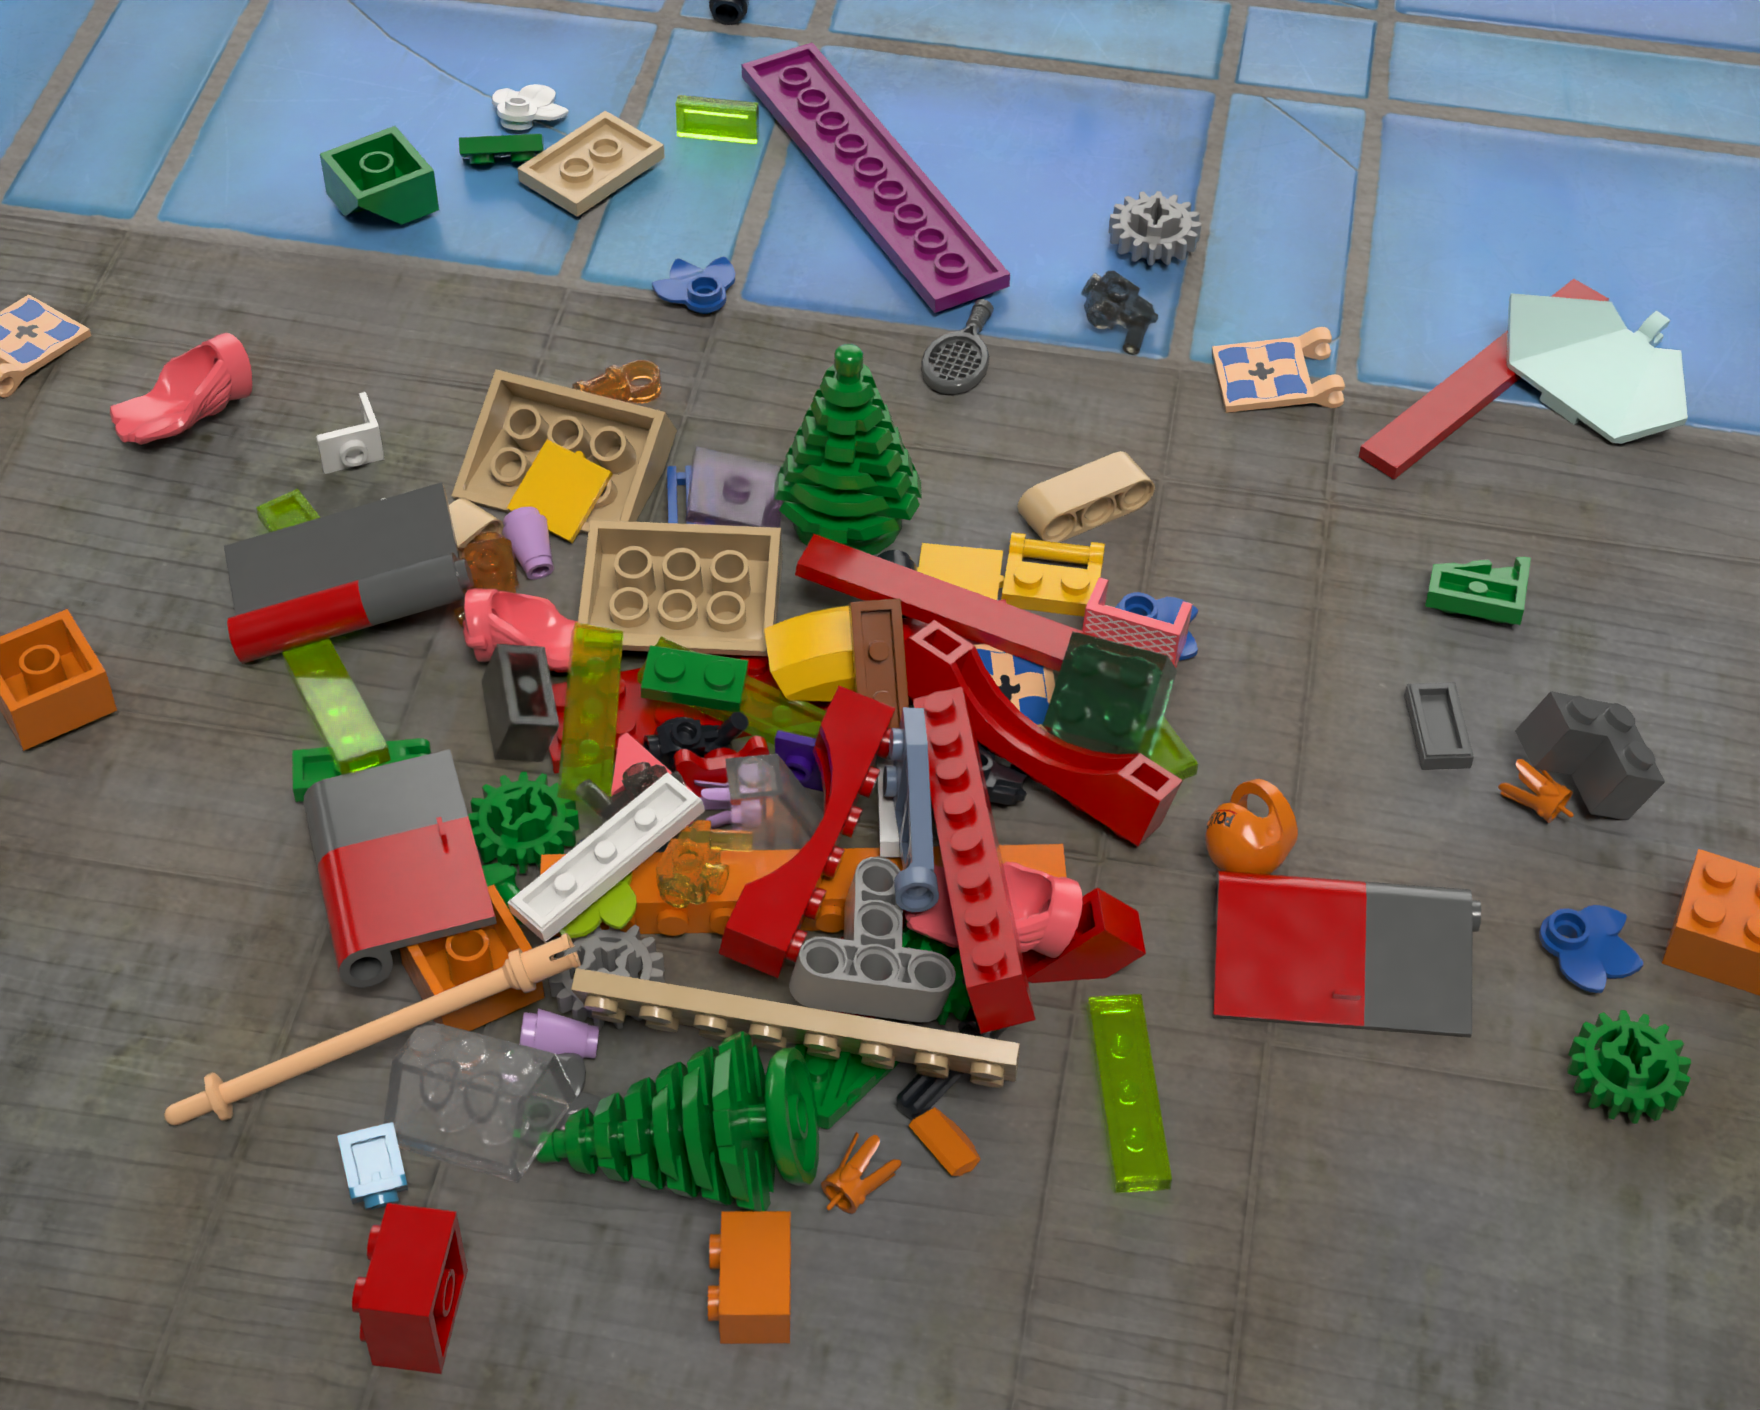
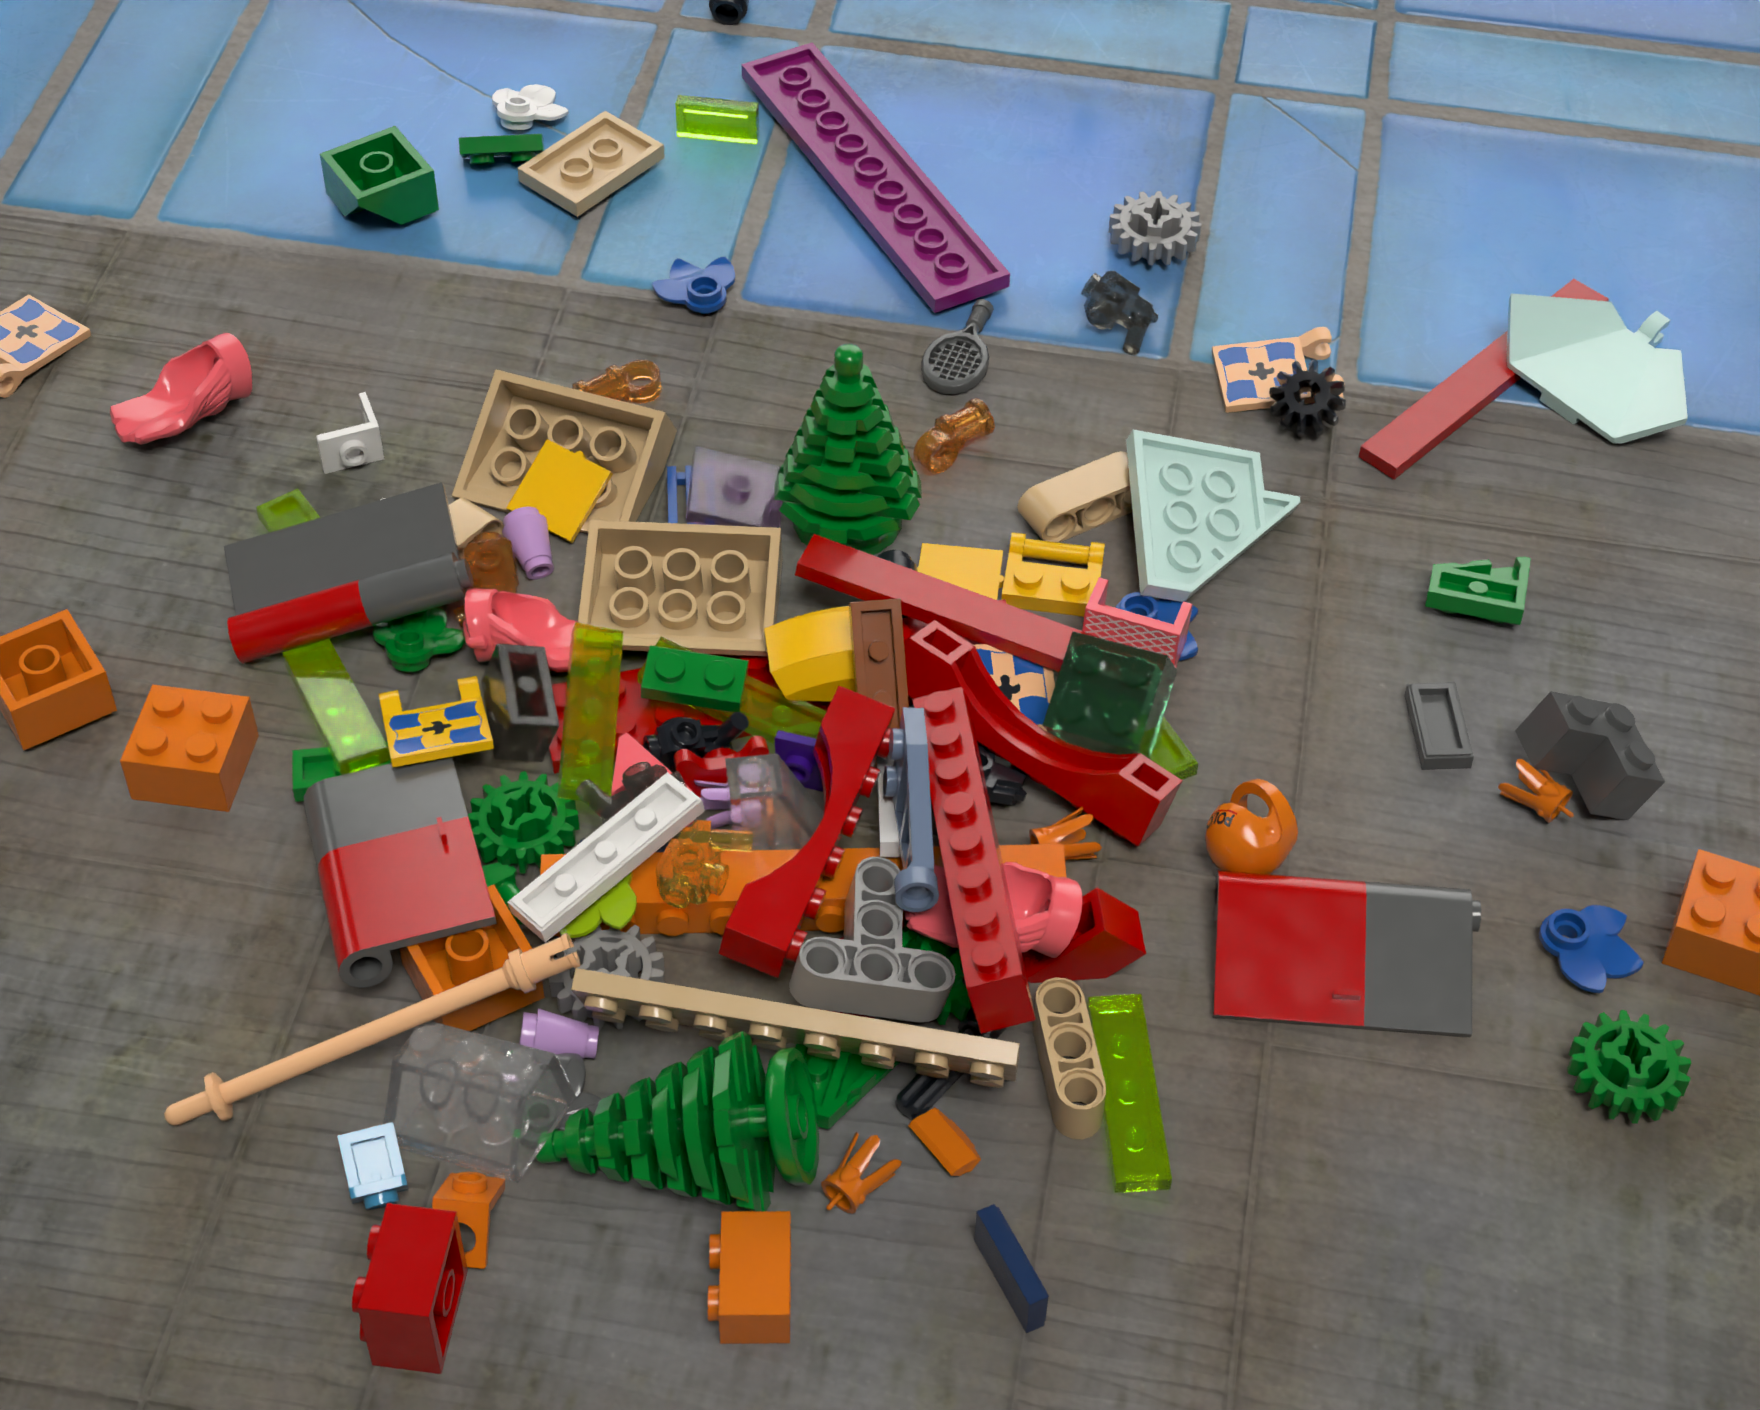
none -> orange brick [120,684,259,812]
none -> green plate [373,607,466,672]
none -> yellow flag [378,676,494,768]
none -> orange bracket [432,1172,505,1269]
none -> clear orange connector [913,398,995,474]
none -> dark blue tile [974,1204,1049,1333]
none -> orange piece [1029,807,1102,860]
none -> tan beam [1033,977,1106,1140]
none -> light aqua wing [1126,429,1301,602]
none -> black gear [1269,359,1346,437]

